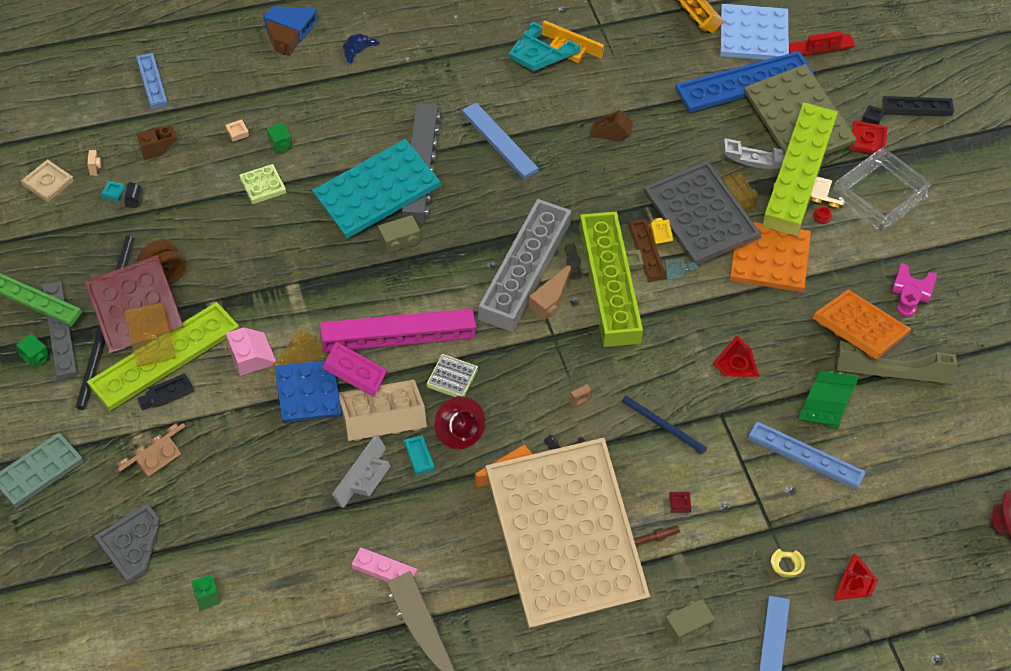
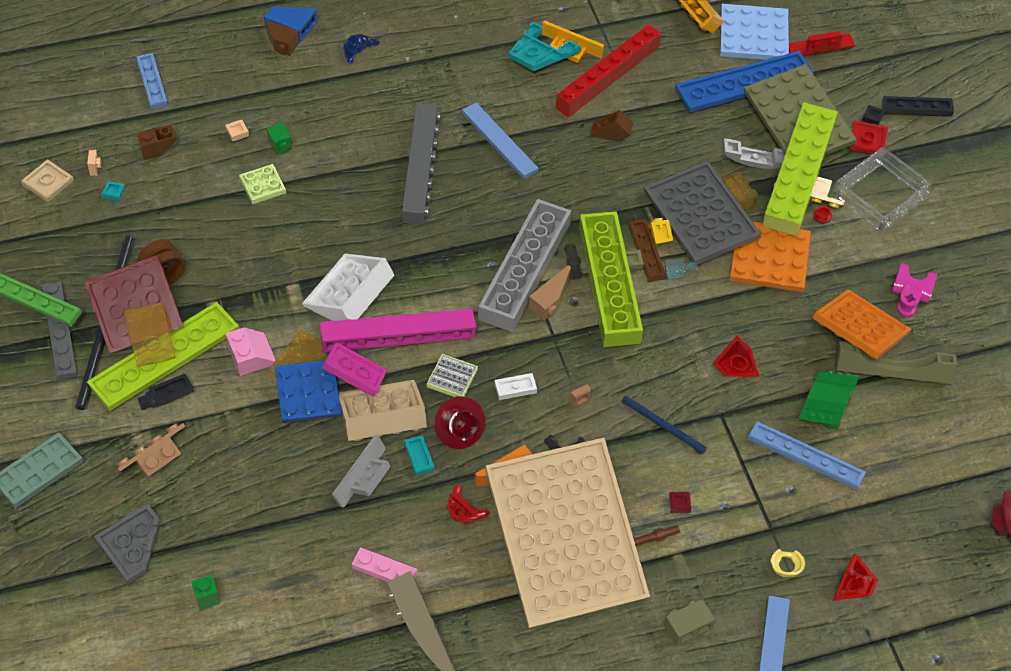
green brick [16,333,49,369] -> none
black brick [125,182,143,208] -> none
teal plate [312,138,441,239] -> none
olive brick [378,215,421,253] -> none
none -> white slope [302,254,394,321]
none -> red piece [446,485,489,525]
none -> white plate [494,373,537,400]
none -> red brick [556,24,661,118]

